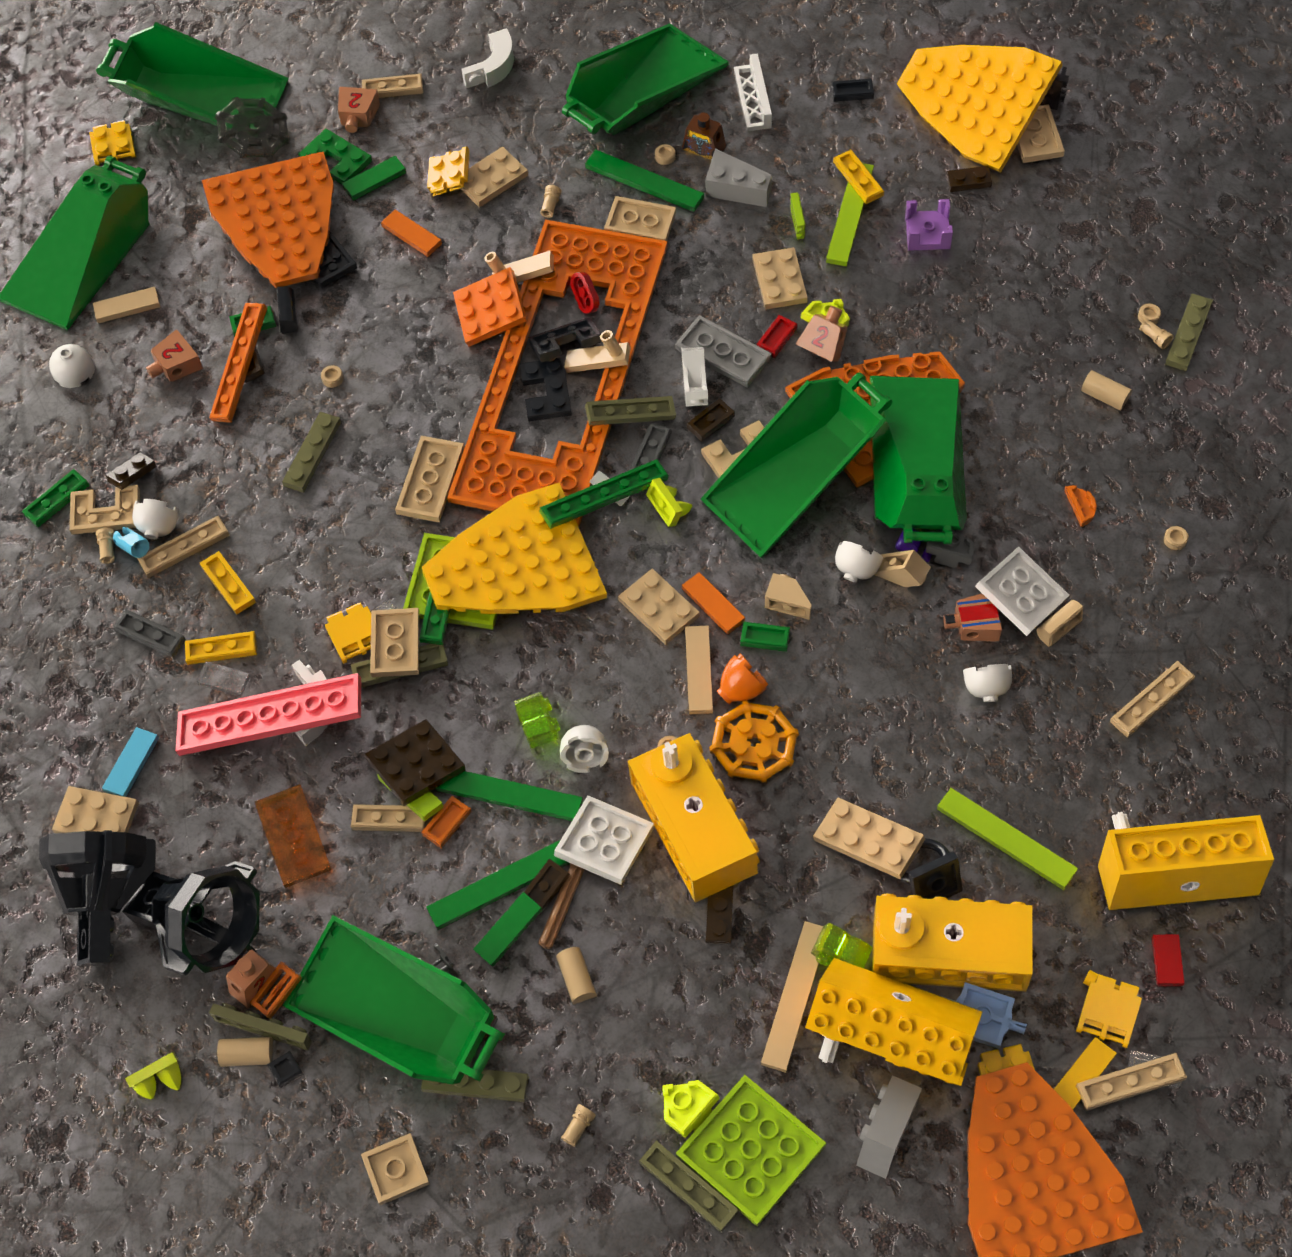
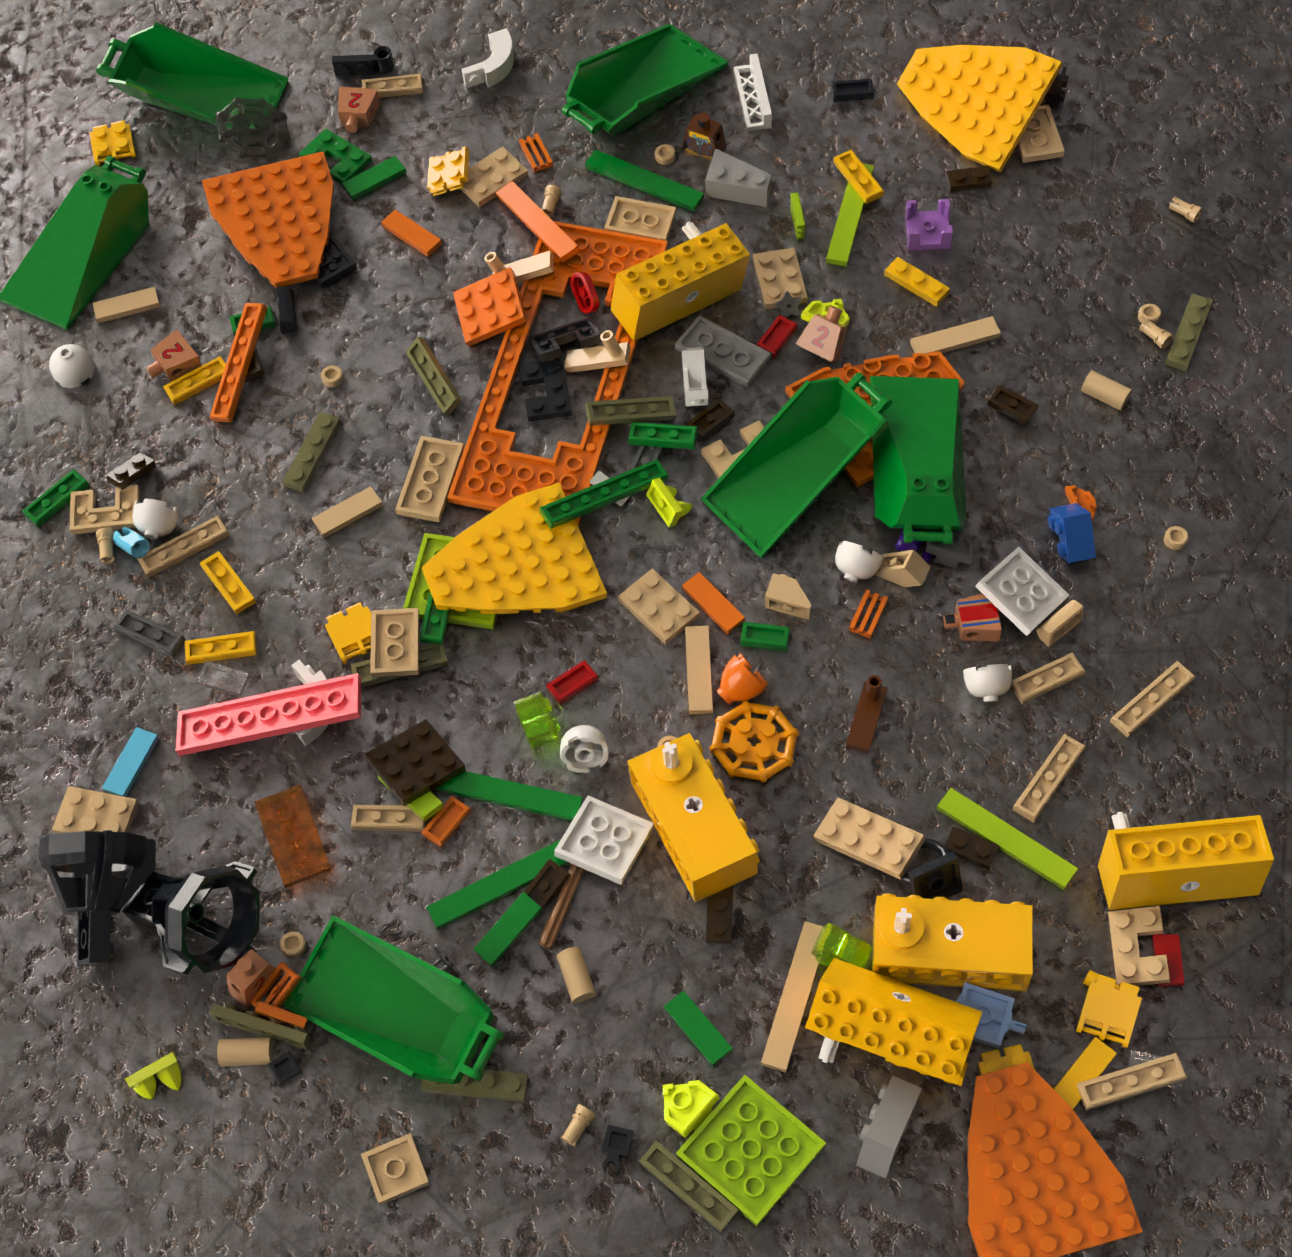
none -> yellow tile [163,356,226,405]
none -> orange tile [254,1001,307,1028]
none -> tan tile [280,932,307,958]
none -> tan tile [312,486,383,538]
none -> black plate [332,46,394,76]
none -> olive plate [406,337,462,415]
none -> orange tile [495,181,580,262]
none -> orange tile [518,133,553,173]
none -> red tile [546,660,599,705]
none -> black plate [602,1125,634,1176]
none -> yellow piece [610,221,750,341]
none -> green tile [628,422,698,450]
none -> green tile [664,990,733,1067]
none -> dark grey plate [774,291,802,318]
none -> reddish brown piece [845,675,888,754]
none -> orange tile [849,589,888,639]
none -> yellow plate [884,257,950,307]
none -> tan tile [910,316,1001,354]
none -> dark brown plate [944,826,999,870]
none -> dark brown plate [987,385,1038,425]
none -> tan tile [1010,652,1085,704]
none -> tan tile [1013,733,1086,823]
none -> blue brick [1047,503,1096,563]
none -> tan plate [1108,906,1170,986]
none -> tan pin [1169,196,1203,223]

